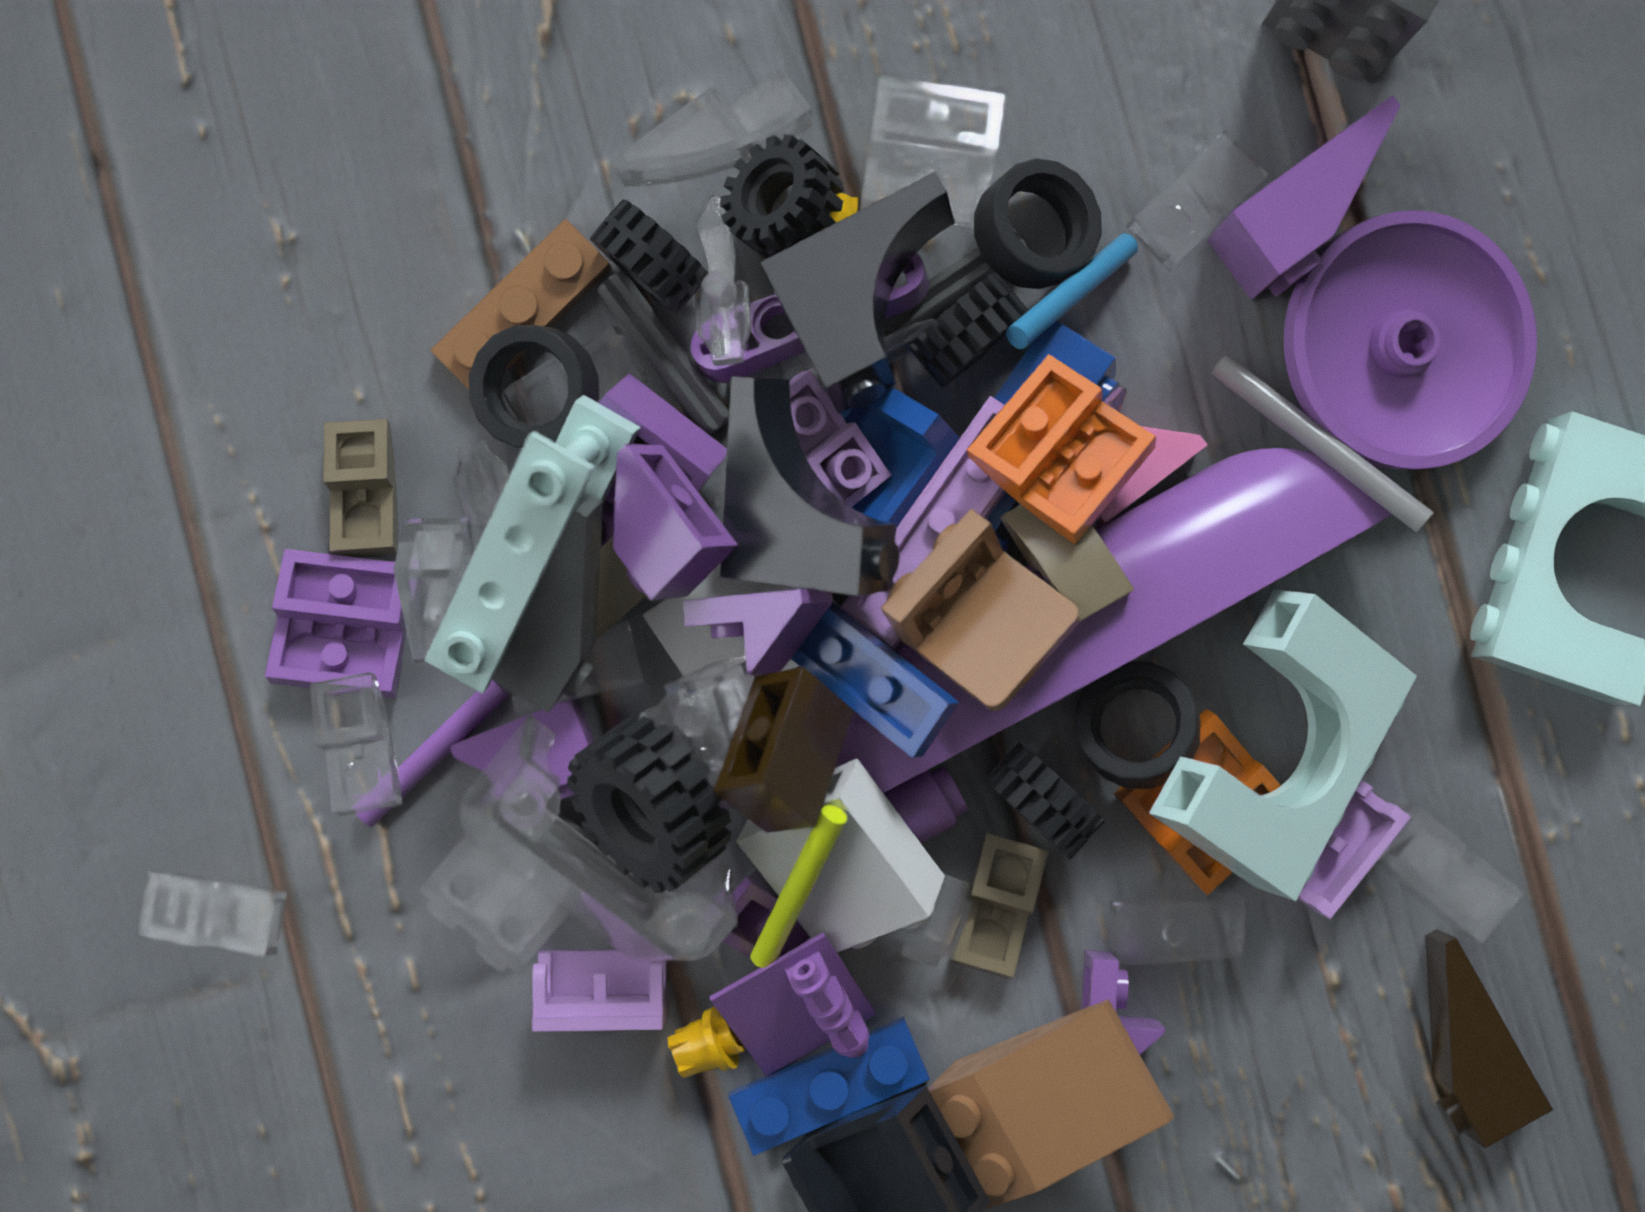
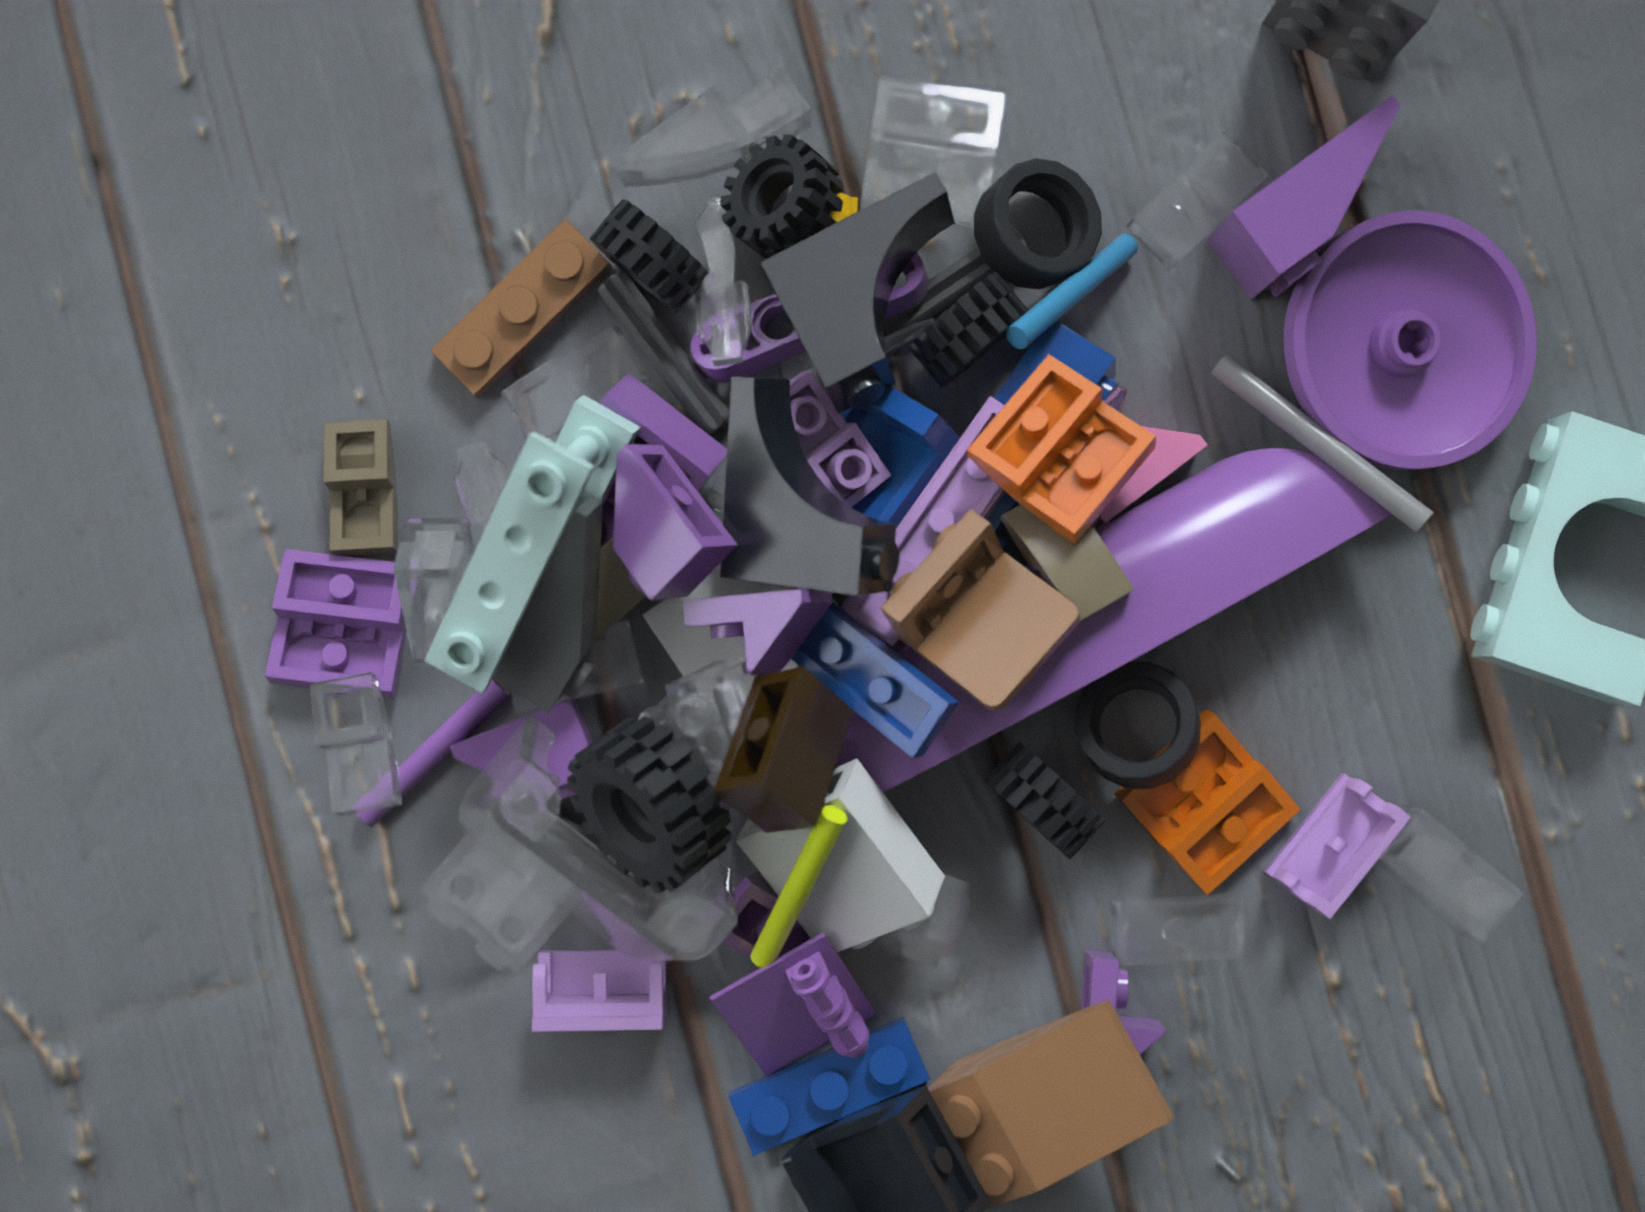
clear slope [137,870,288,957] -> none
black tyre [469,325,599,448] -> none
yellow hose [667,1007,745,1078] -> none
medium lavender brick [883,766,968,844] -> none
dark tan slope [949,833,1048,979] -> none
light aqua arch [1149,589,1417,901] -> none
dark brown slope [1425,929,1553,1148] -> none

